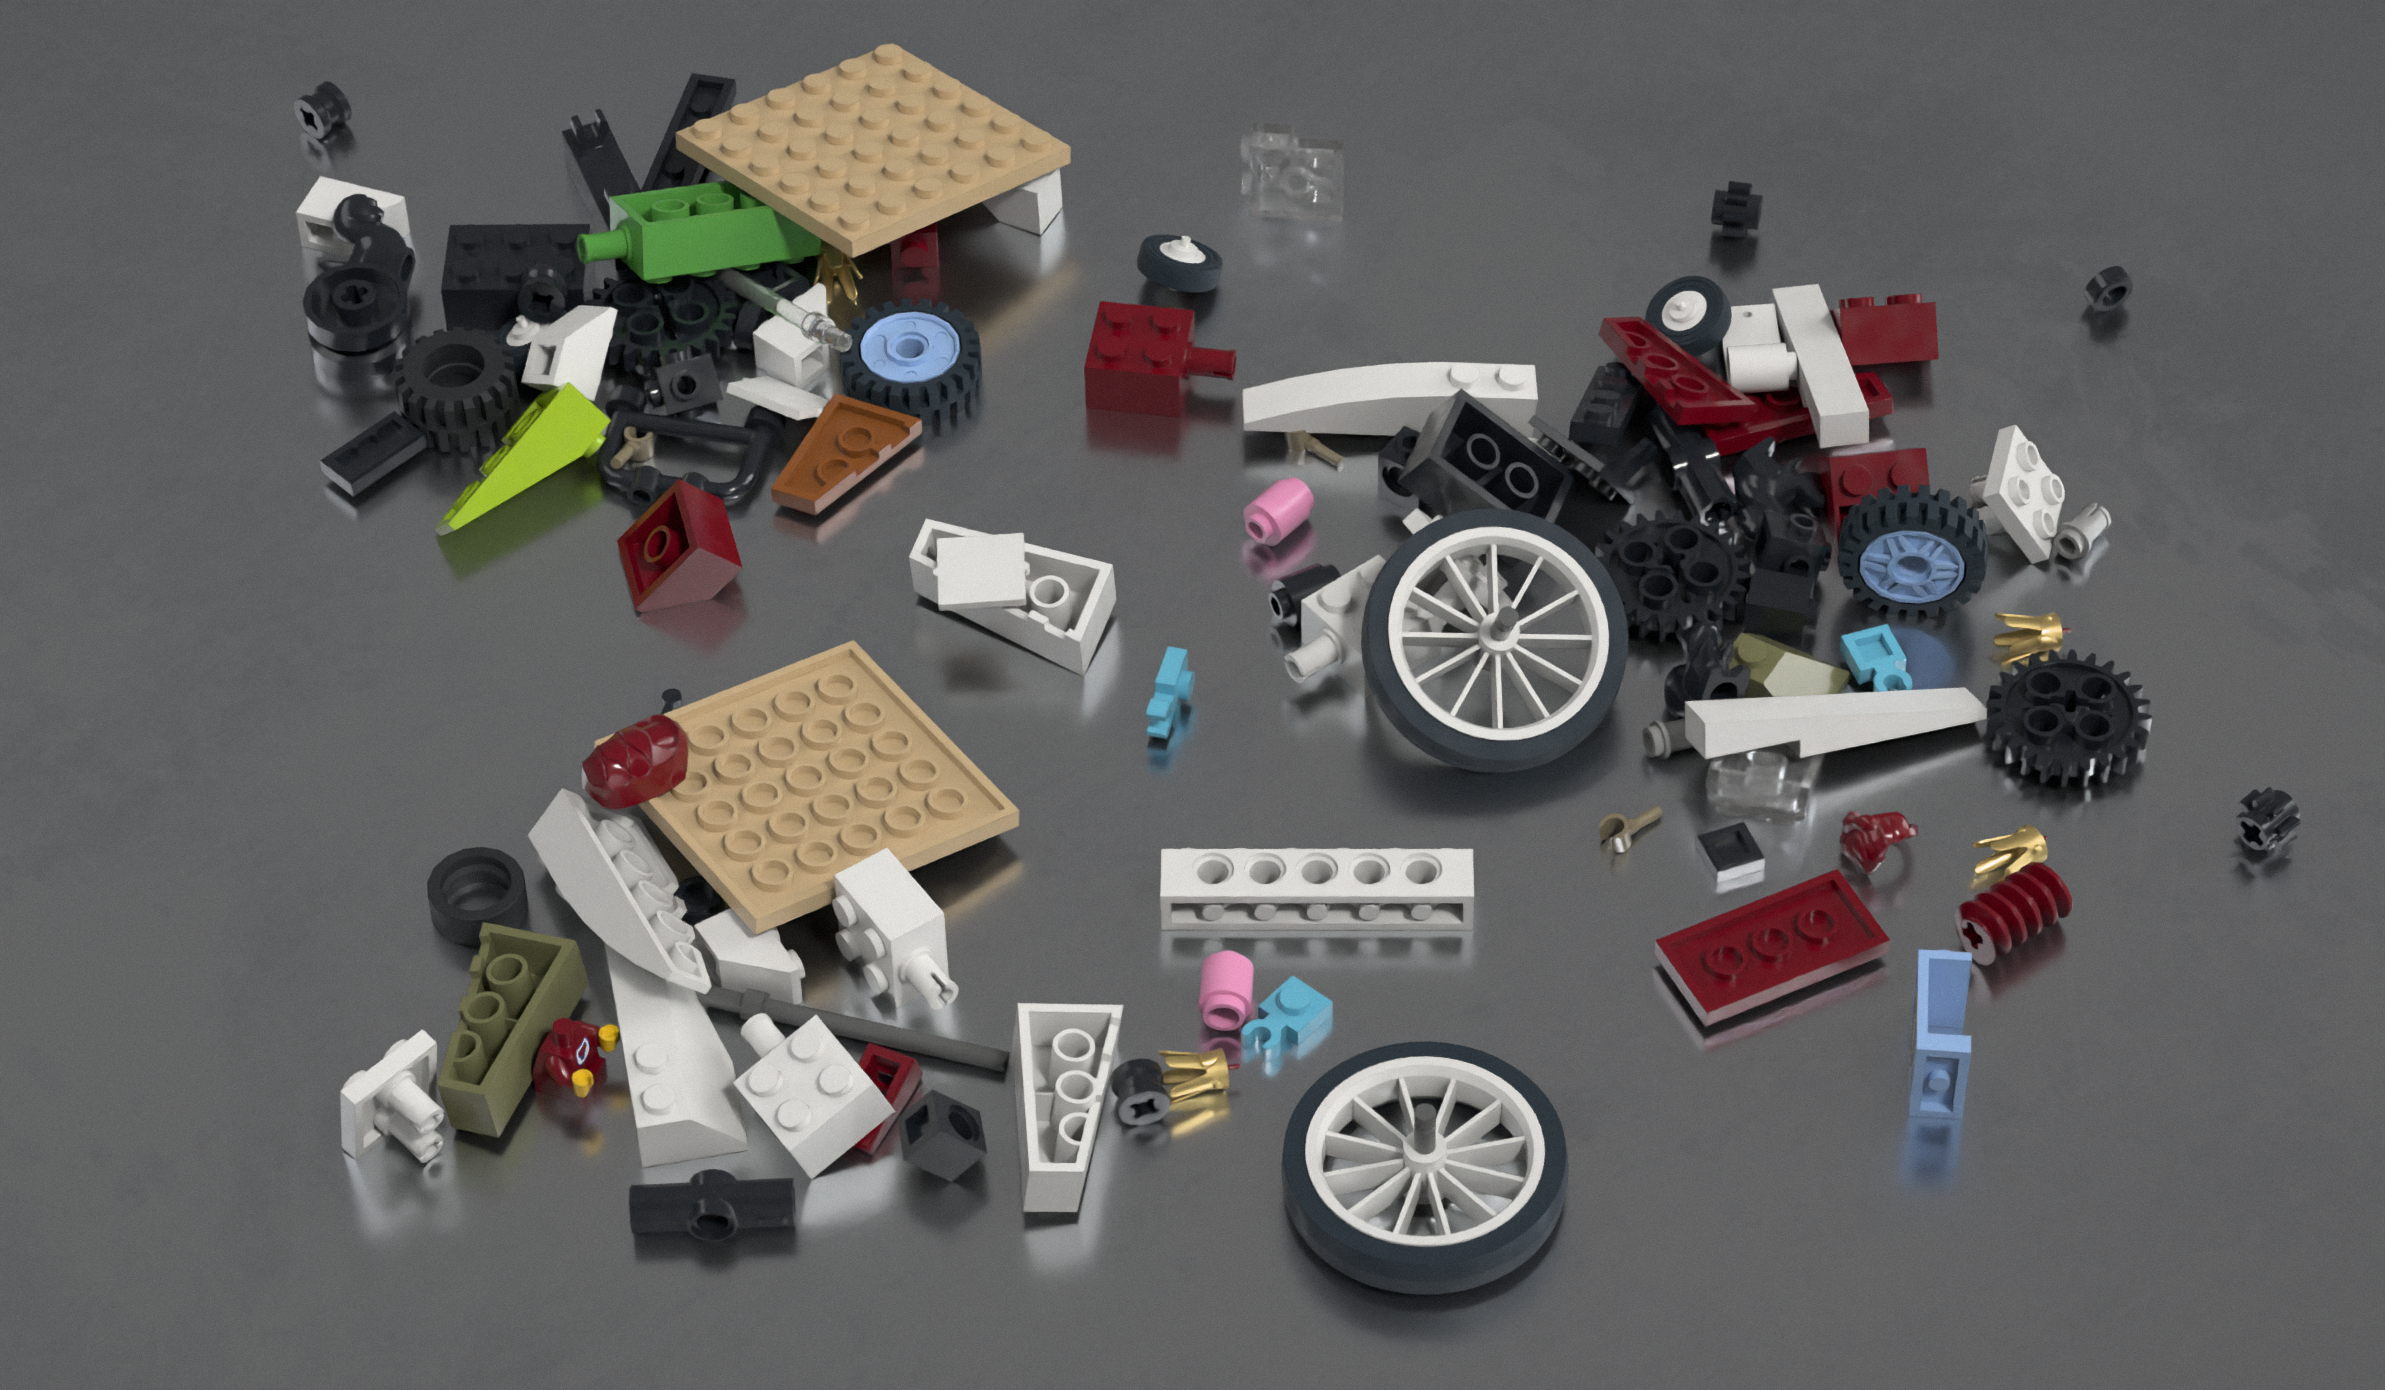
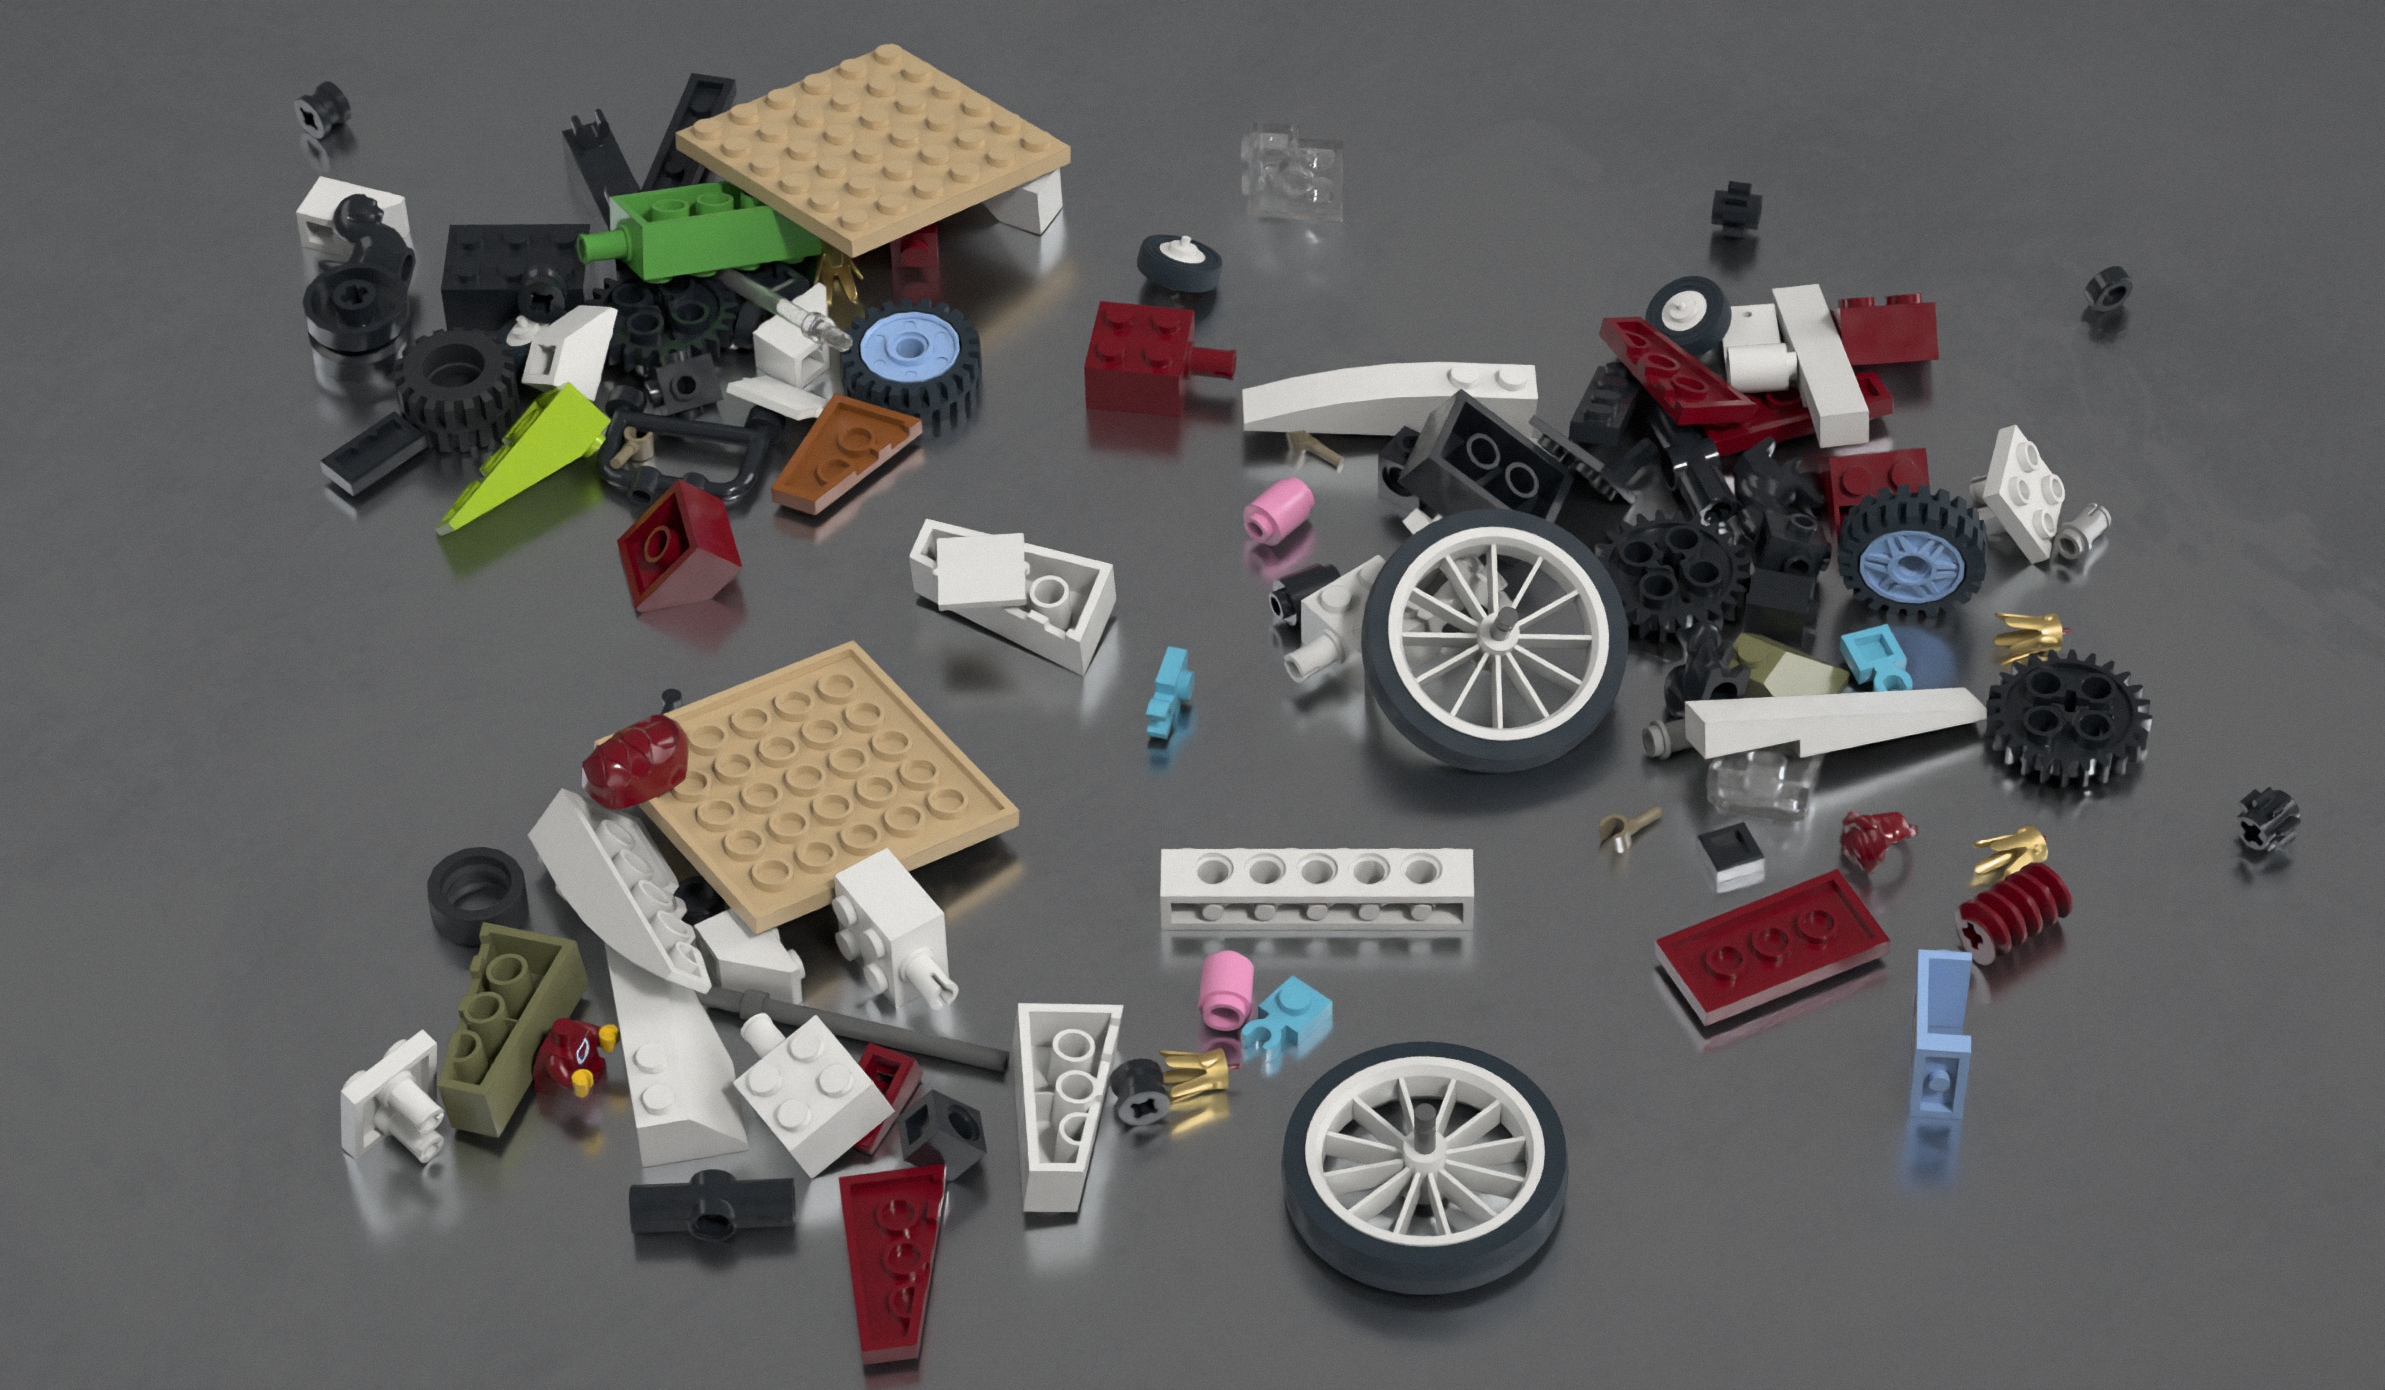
none -> dark red wing [838,1163,947,1365]

